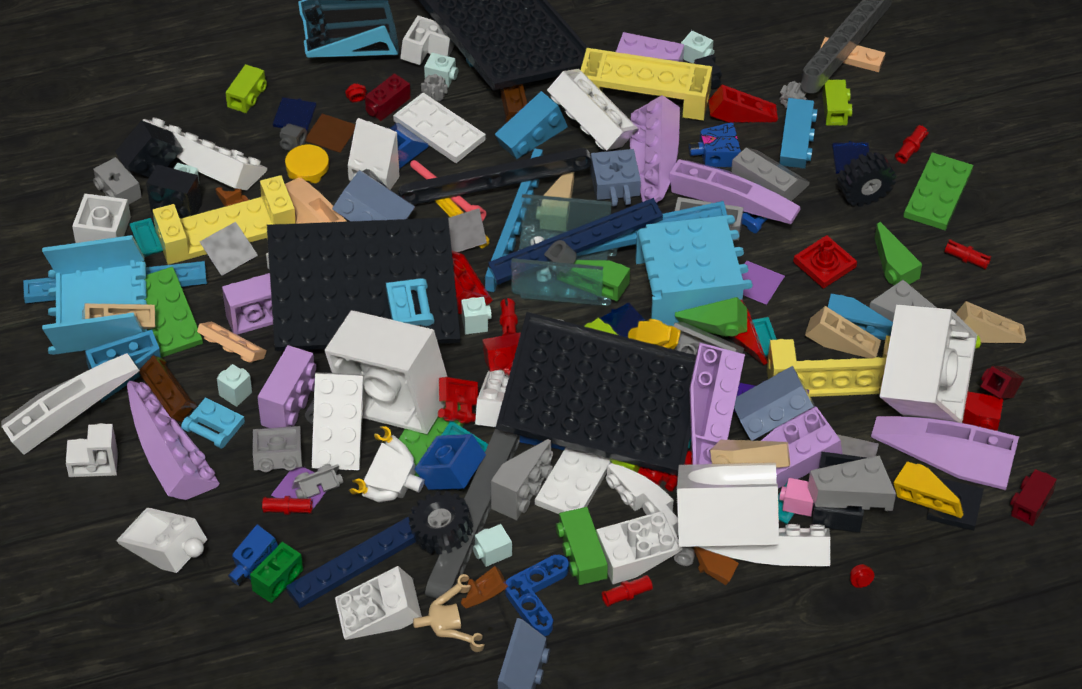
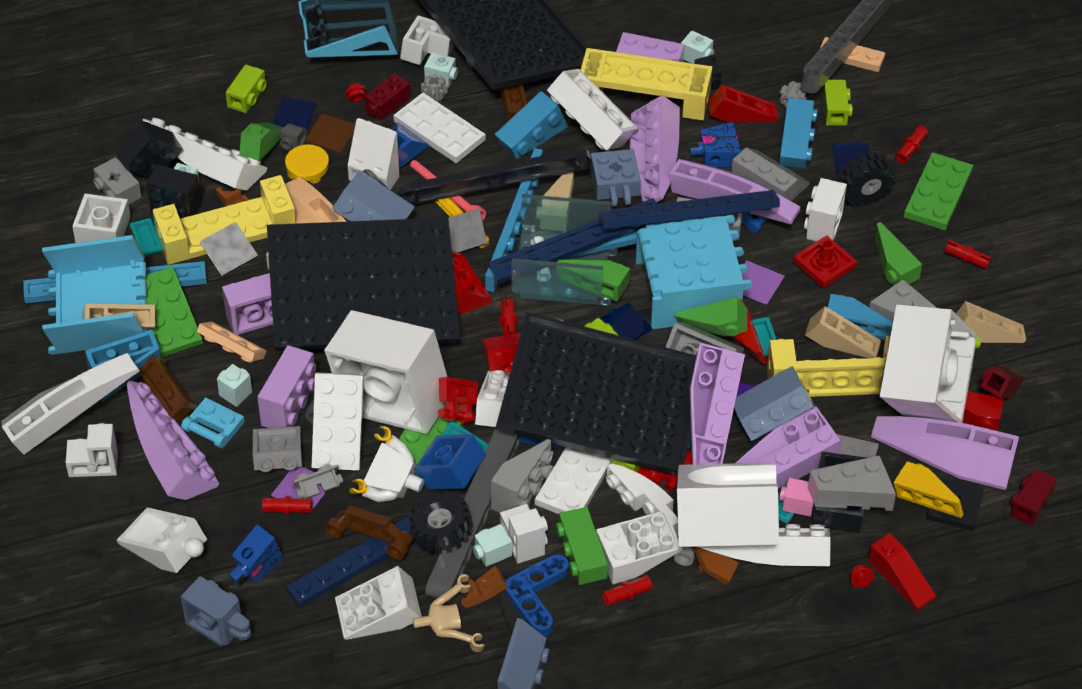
green brick [250,542,303,603] -> none
medium azure plate [386,279,435,326] -> none
light aqua brick [461,297,491,334] -> none
dark grey plate [544,240,577,273] -> none
yellow hinge [628,319,681,349] -> none
tan slope [710,440,790,468] -> none
none -> sand blue hinge [181,576,251,646]
none -> bright green slope [239,122,283,162]
none -> reddish brown plate [324,505,413,560]
none -> white brick [500,504,548,564]
none -> dark blue plate [599,190,780,230]
none -> white brick [804,178,847,241]
none -> red slope [868,533,936,611]

